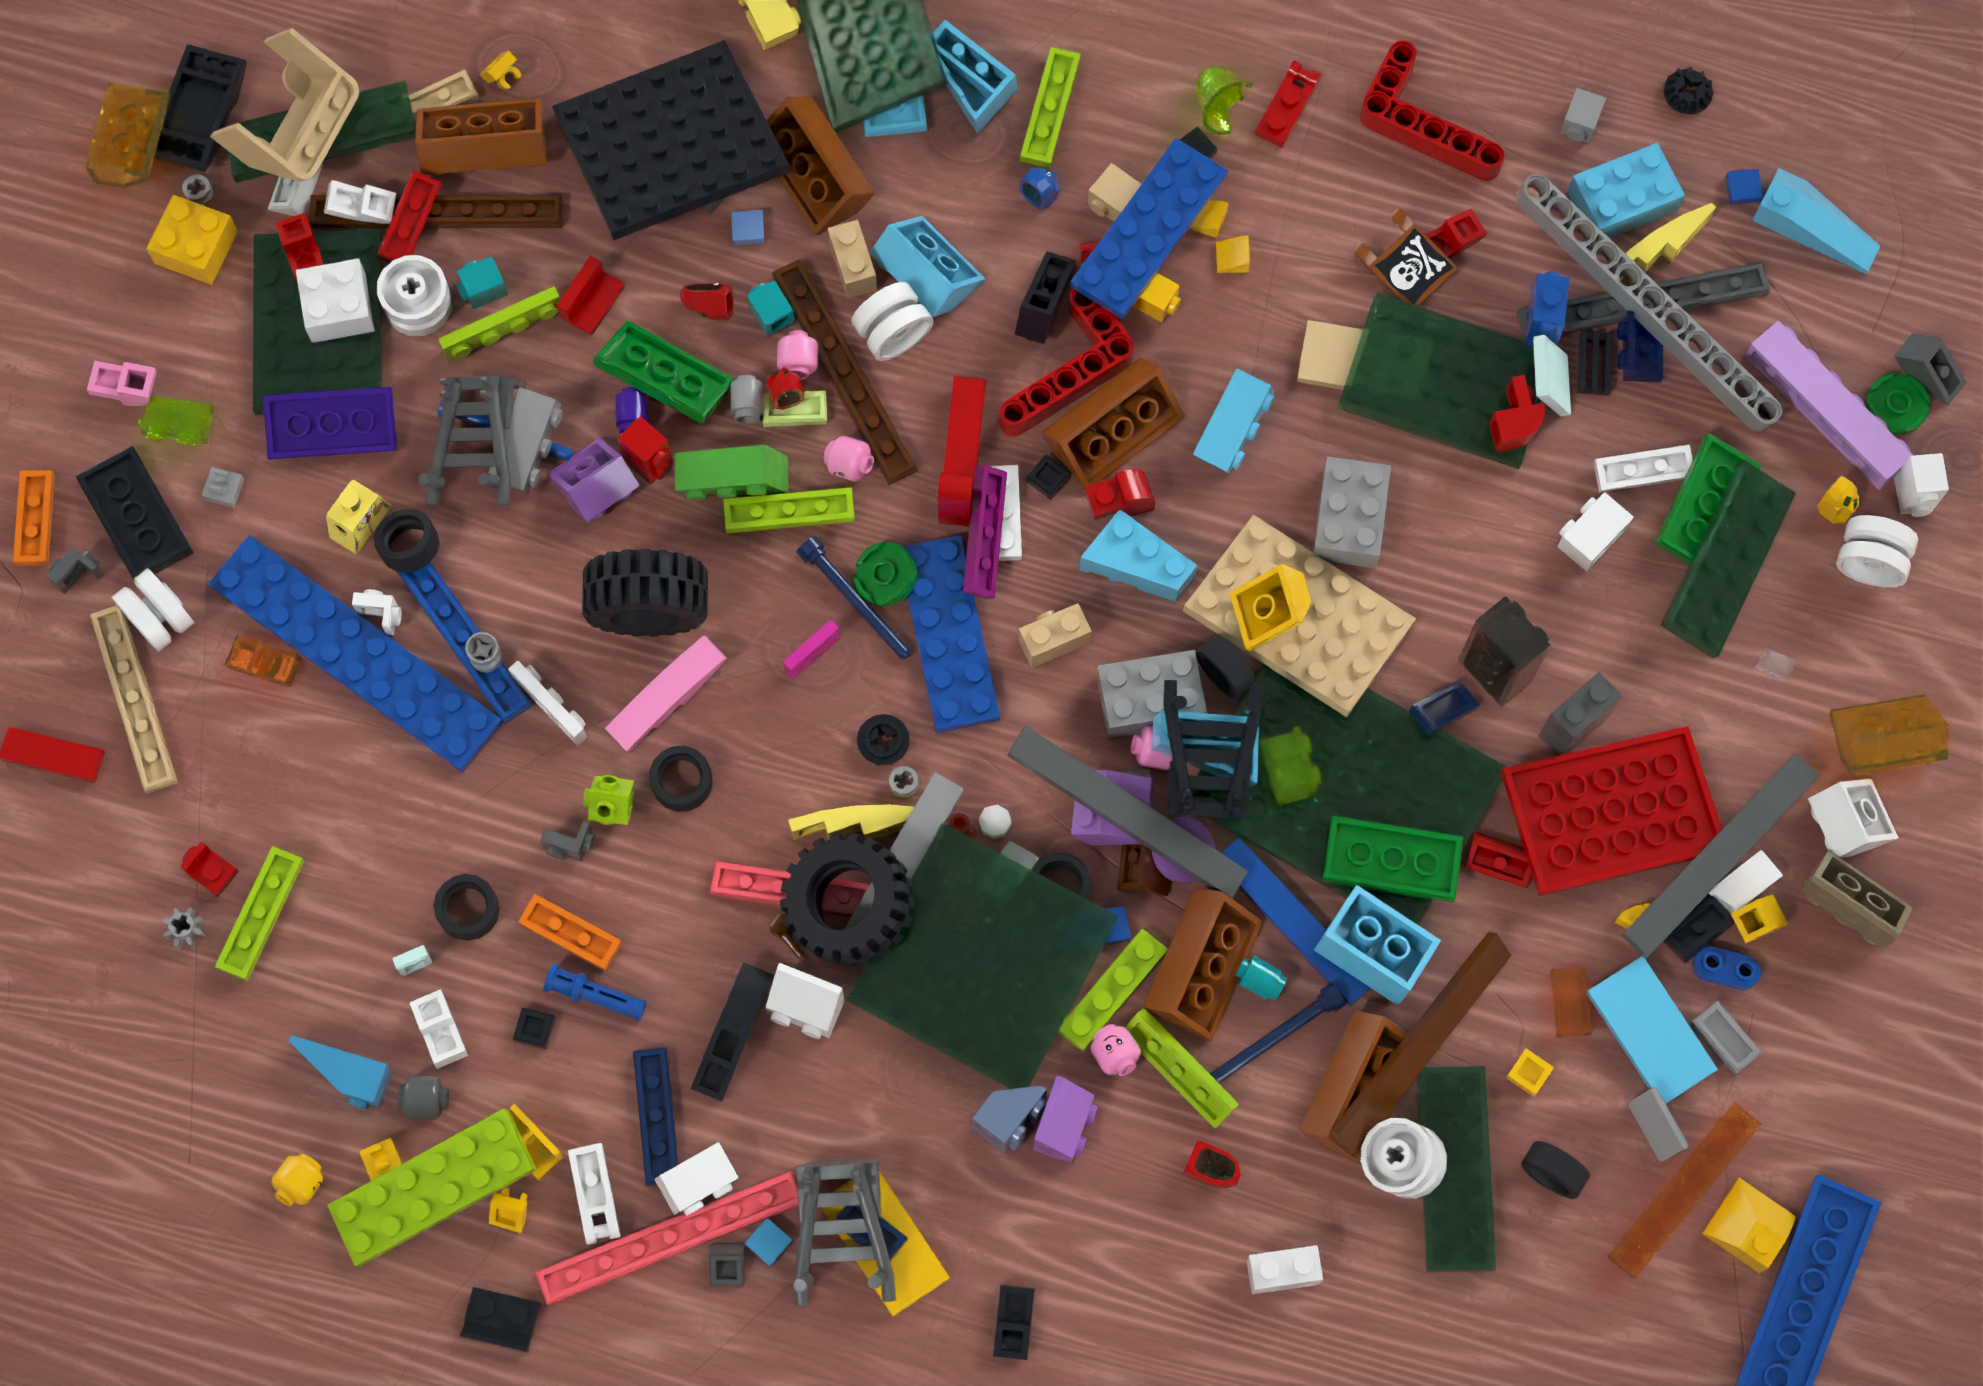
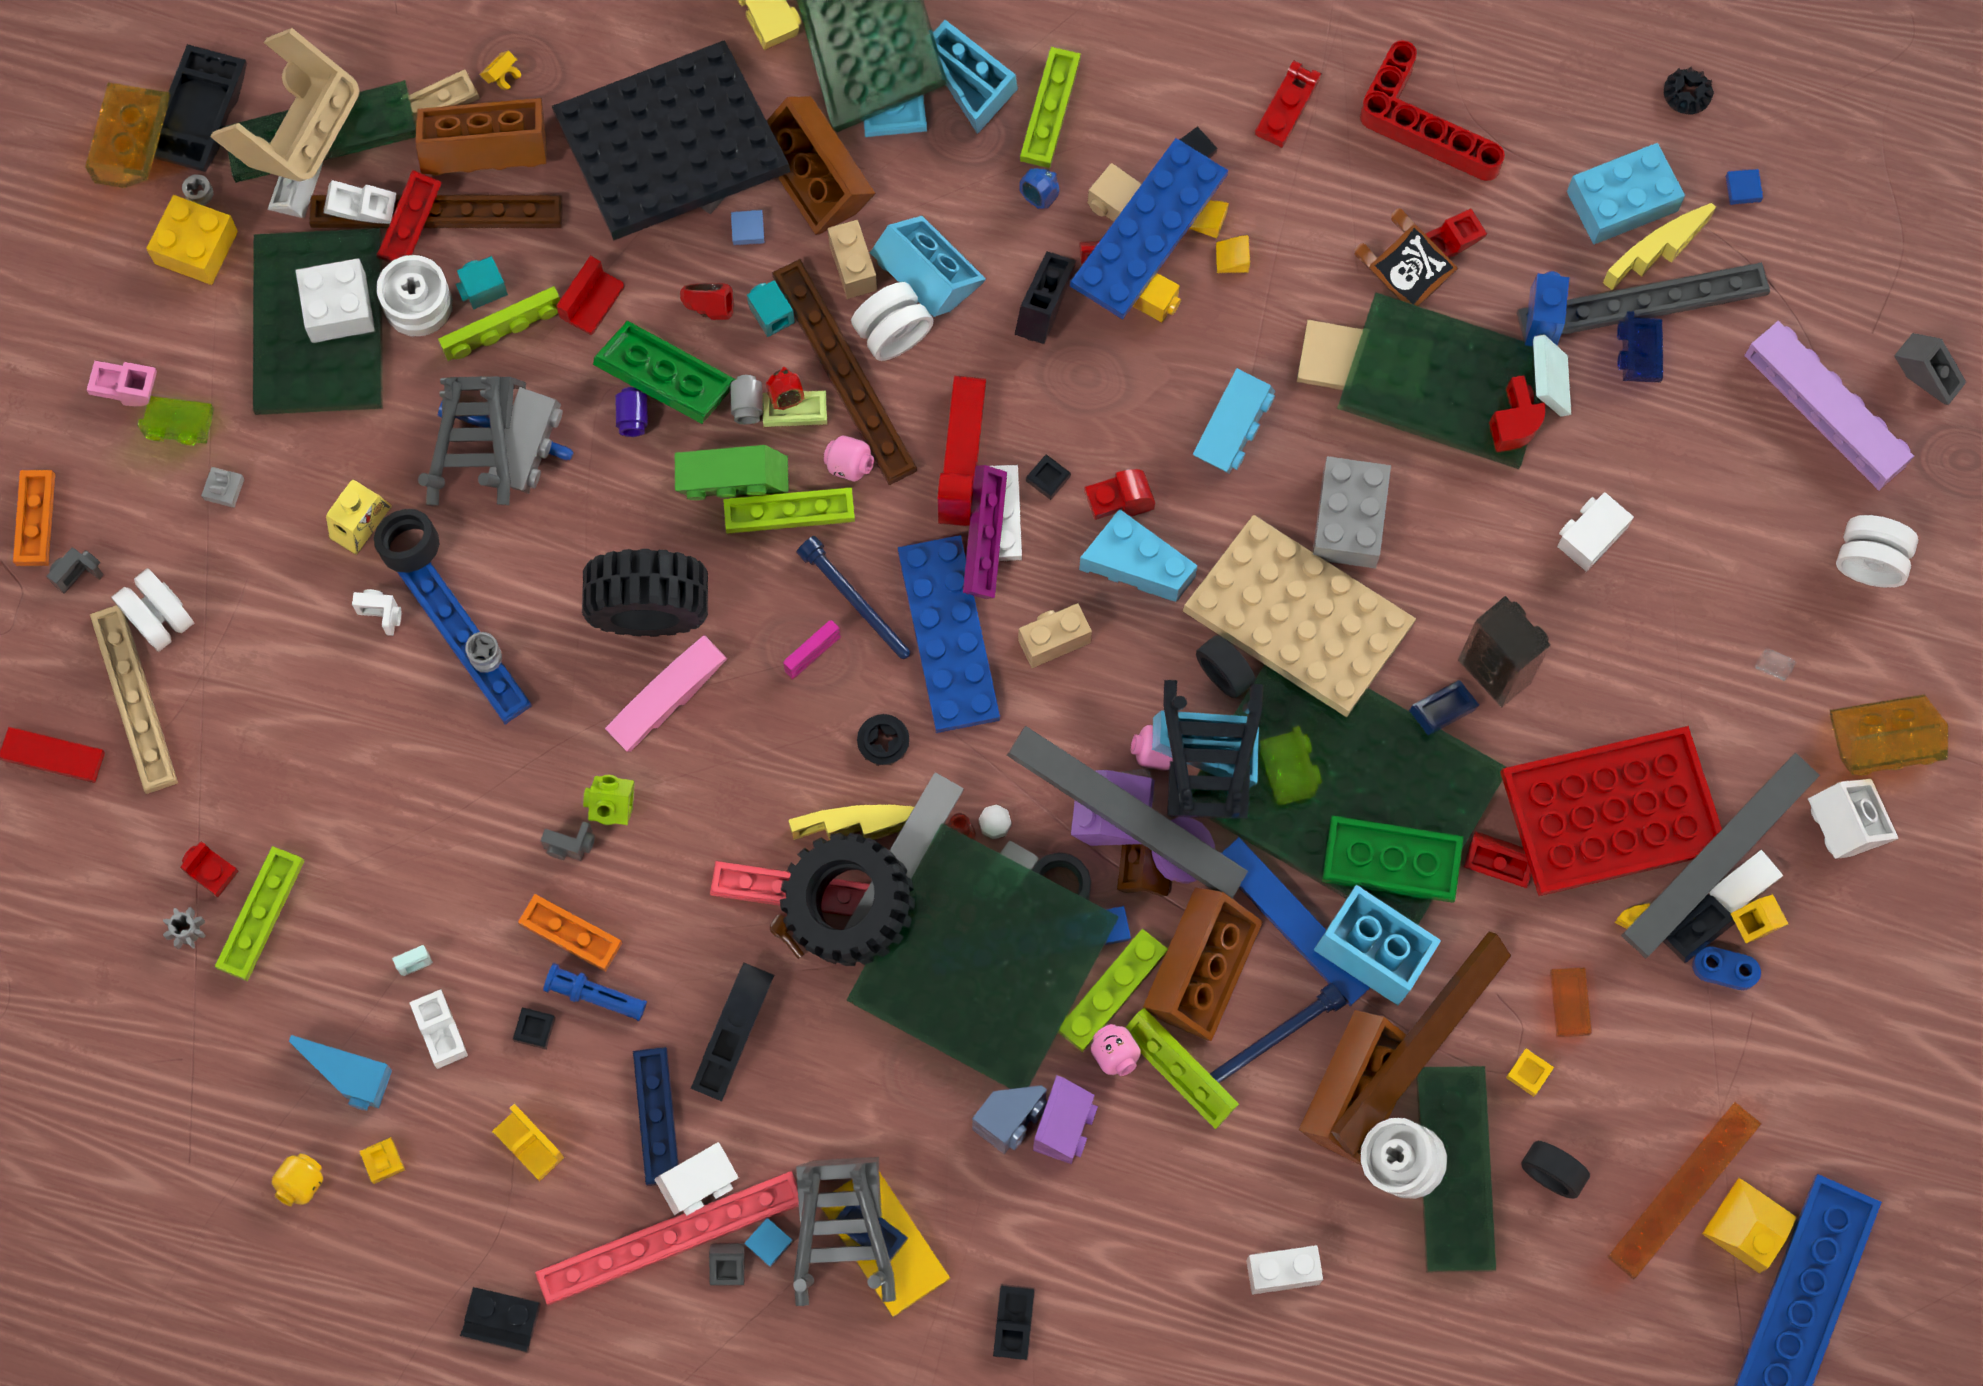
black tile [75,446,194,582] -> none
blue plate [208,535,503,773] -> none
clear orange slope [225,636,302,687] -> none
dark purple tile [263,387,398,460] -> none
red slope [275,212,324,285] -> none
lime plate [327,1108,537,1267] -> none
dark grey head [398,1076,449,1120] -> none
black tyre [433,874,500,941] -> none
yellow tile [489,1188,527,1233] -> none
white plate [508,661,587,746] -> none
medium lavender slope [548,438,640,522] -> none
white plate [568,1143,621,1245] -> none
red brick [617,416,673,485] -> none
black tyre [649,746,713,812] -> none
white slope [766,963,845,1039] -> none
bright pink head [777,330,818,380] -> none
green tile [854,542,917,607] -> none
light grey bush [889,766,919,799] -> none
red beam [999,289,1134,436] -> none
dark orange slope [1042,357,1185,489] -> none
light grey brick [1096,650,1207,739] -> none
rock [1183,1140,1241,1189] -> none
clear neon green helmet [1195,66,1254,135] -> none
yellow slope [1229,564,1311,651] -> none
teal brick [1235,955,1287,1001] -> none
light grey beam [1515,174,1782,432] -> none
dark grey brick [1539,672,1622,756] -> none
light grey brick [1560,88,1606,143] -> none
black tile [1577,330,1612,395] -> none
medium azure tile [1586,956,1718,1104] -> none
white plate [1593,445,1693,493] -> none
light grey slope [1628,1087,1689,1162] -> none
green tile [1653,433,1762,576] -> none
clear green plate [1660,460,1796,658] -> none
light grey tile [1690,1001,1762,1075] -> none
medium azure wedge [1752,168,1881,274] -> none
dark tan slope [1800,850,1913,949] -> none
yellow rock [1817,475,1859,524] -> none
green tile [1865,373,1930,435] -> none
white brick [1894,453,1949,517] -> none

